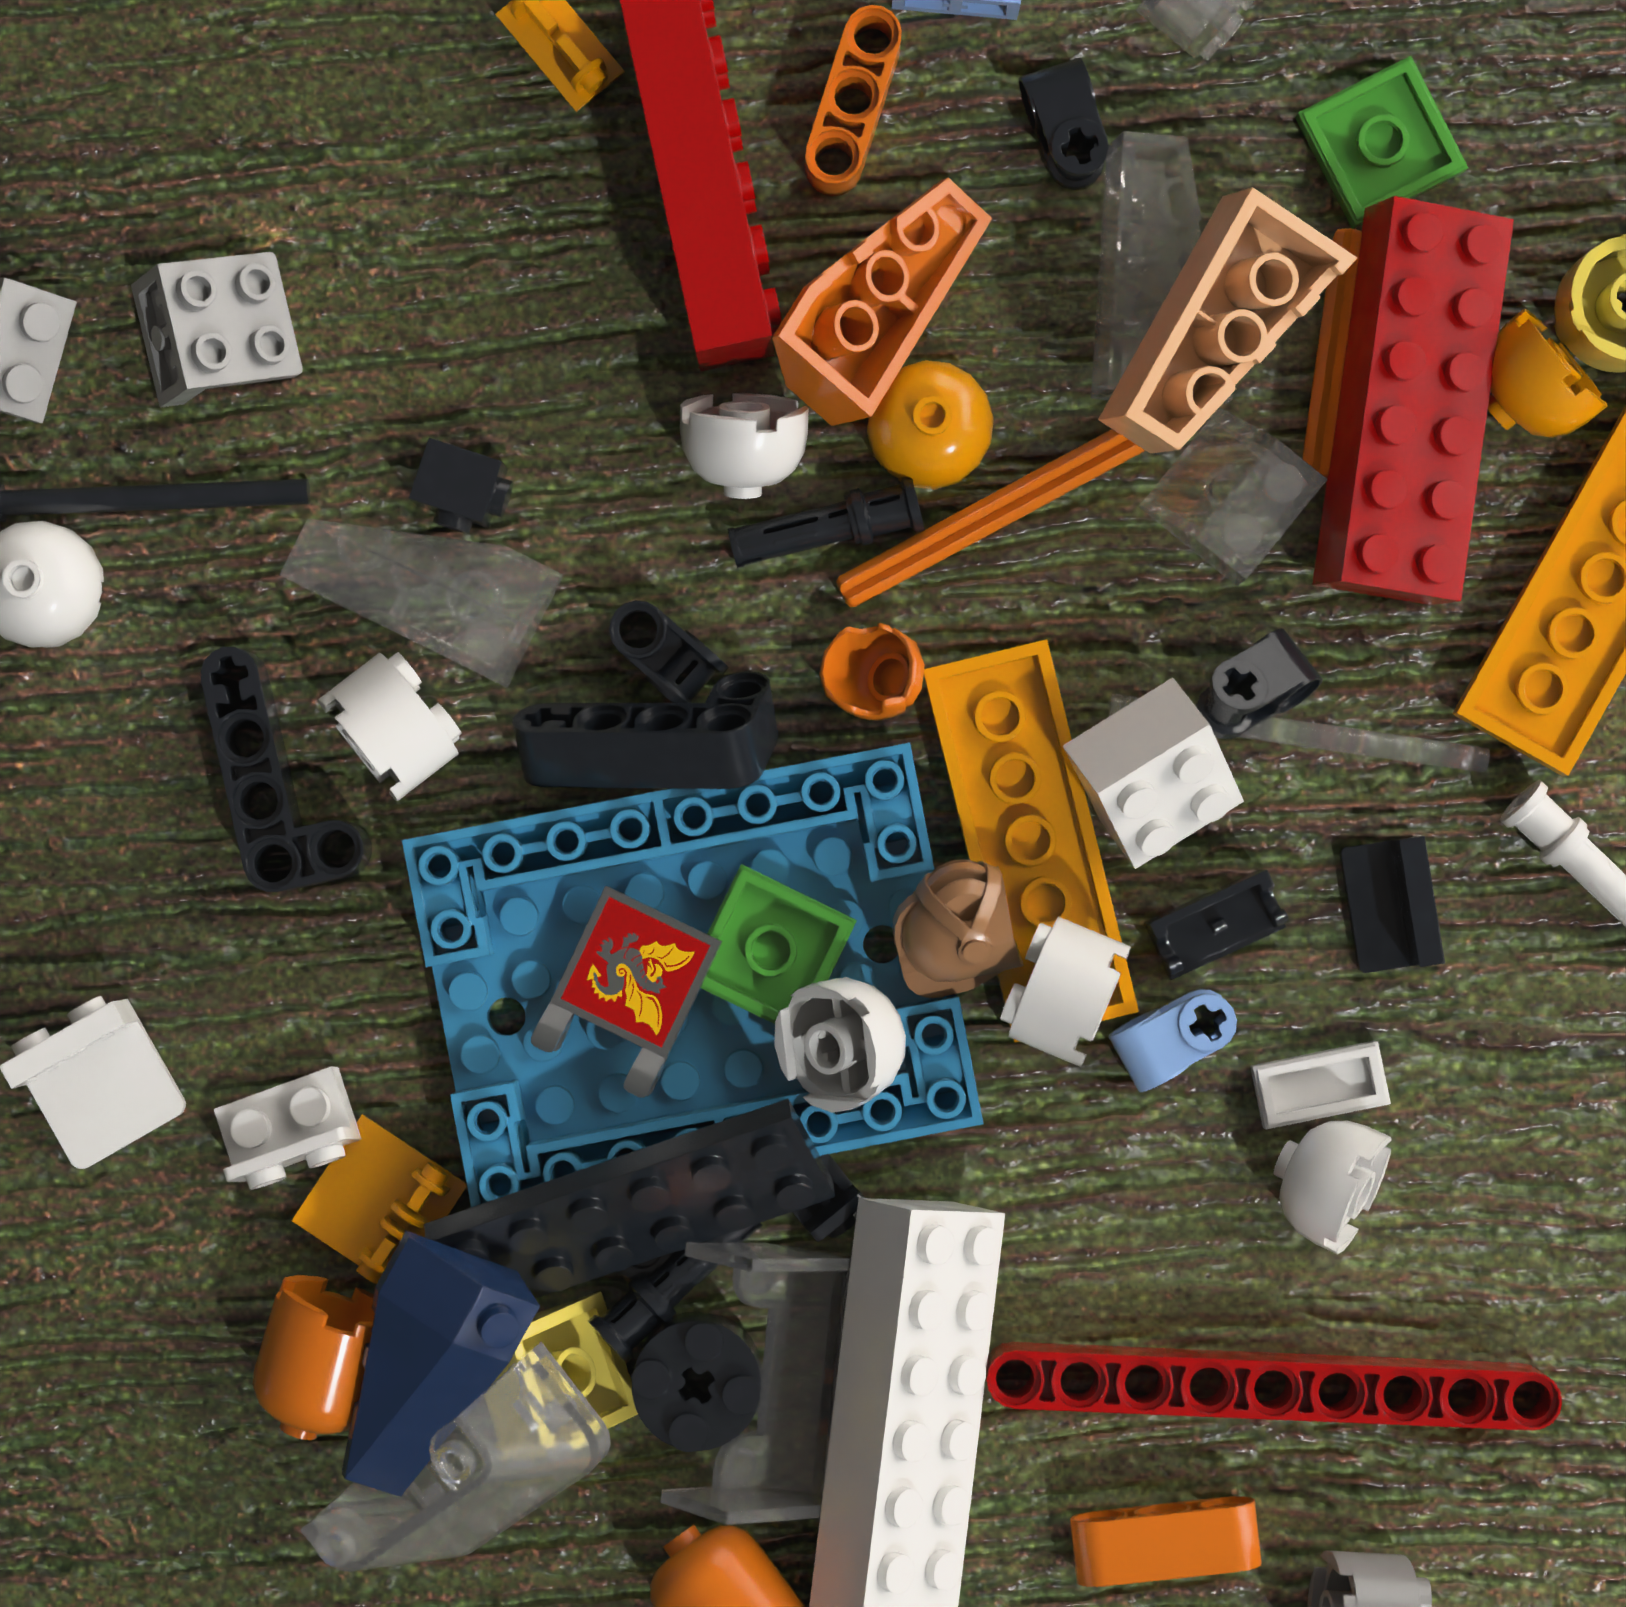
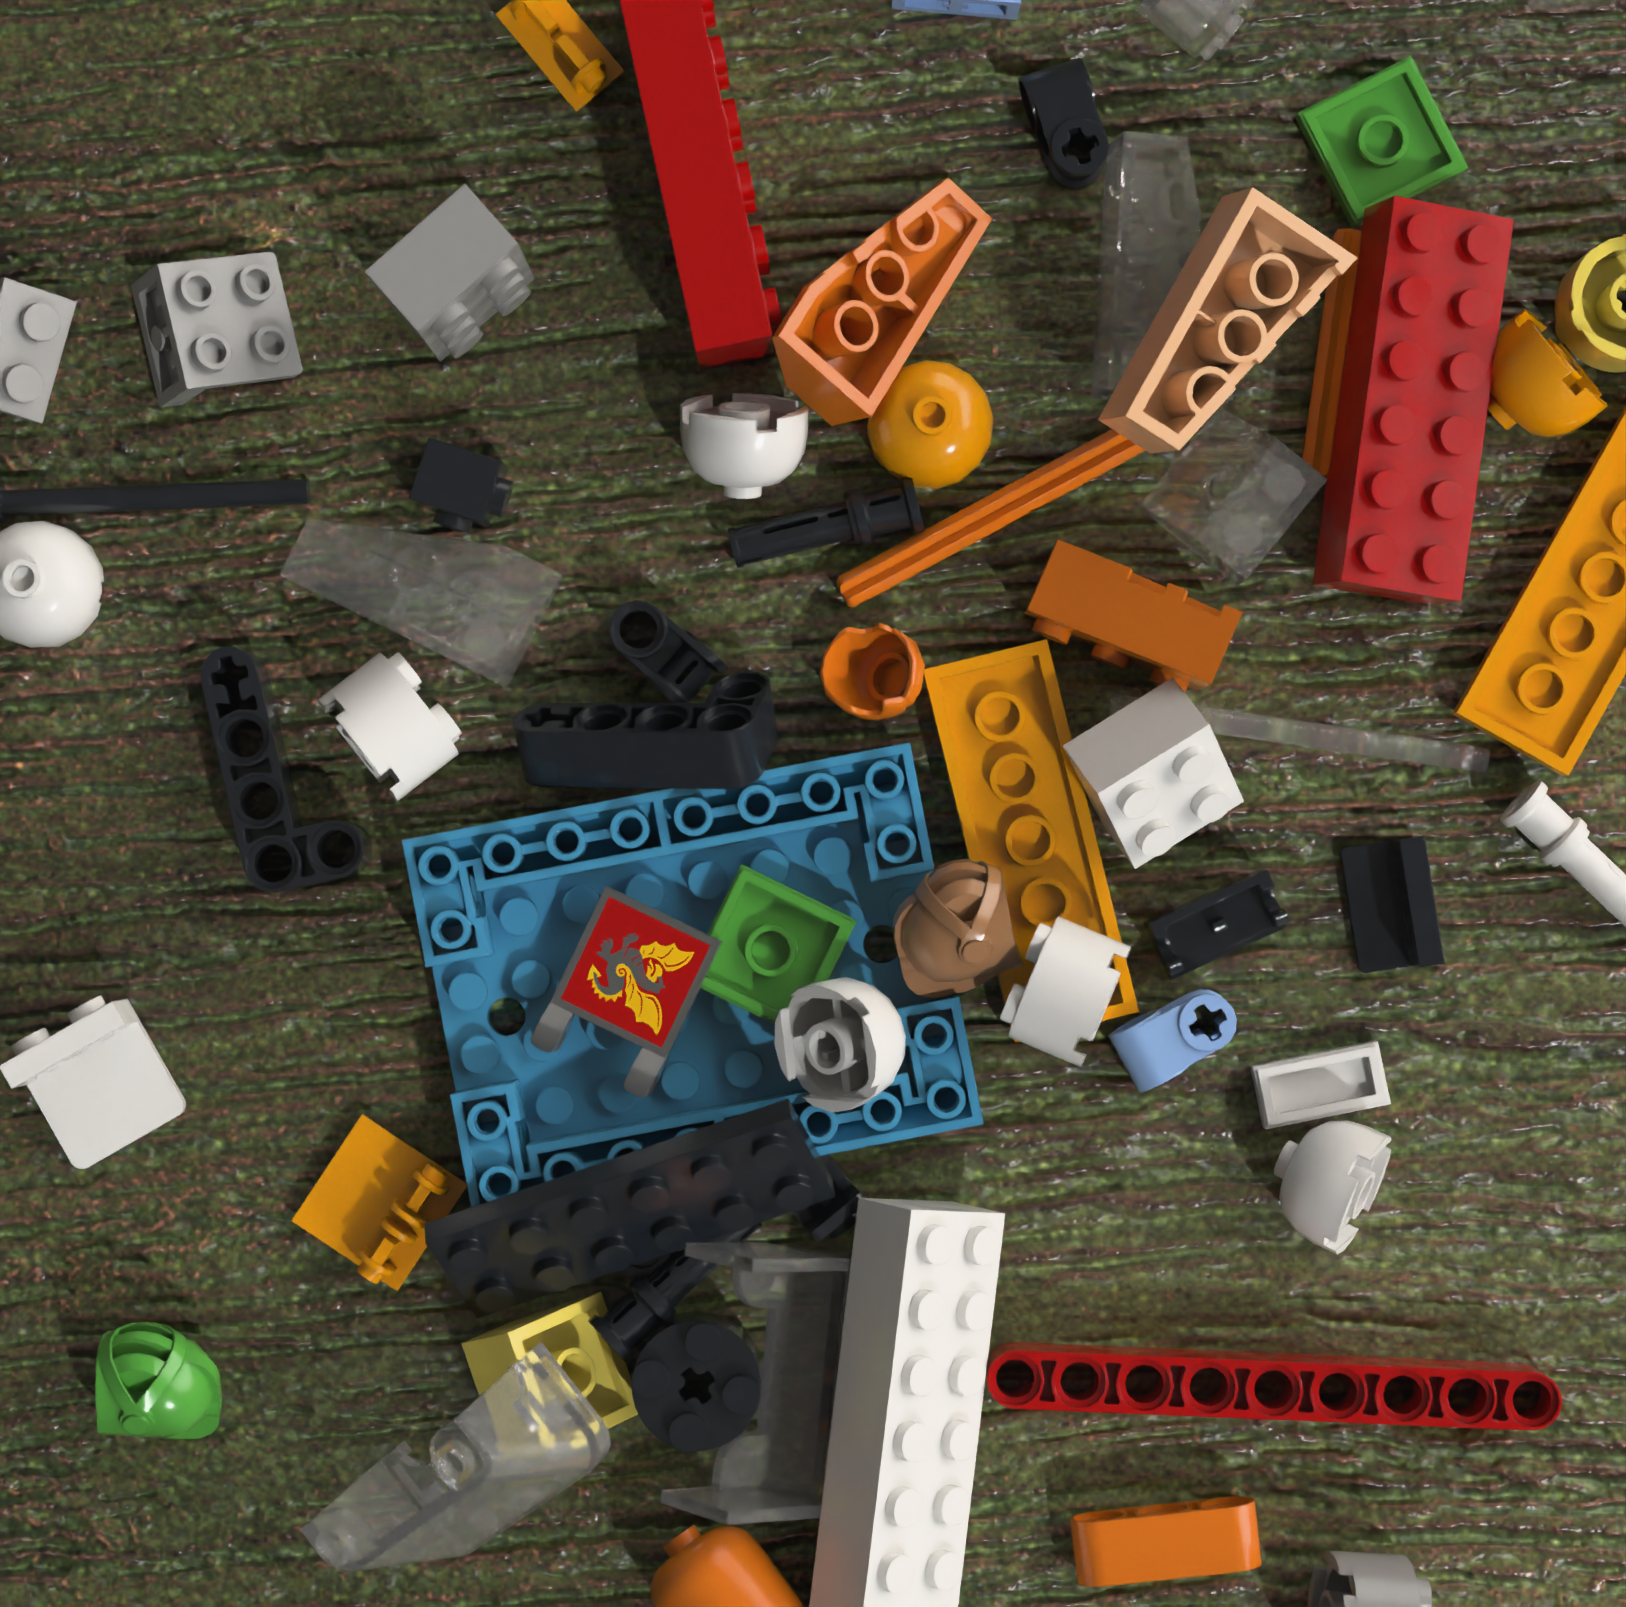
white bracket [214,1066,362,1190] -> none
orange cylinder [252,1275,375,1440] -> none
dark blue wedge [342,1231,540,1497] -> none
orange beam [805,5,902,196] -> none
black piece [1196,628,1323,739] -> none
none -> bright green helmet [95,1322,222,1439]
none -> light grey brick [365,184,535,362]
none -> orange wedge [1023,539,1243,692]

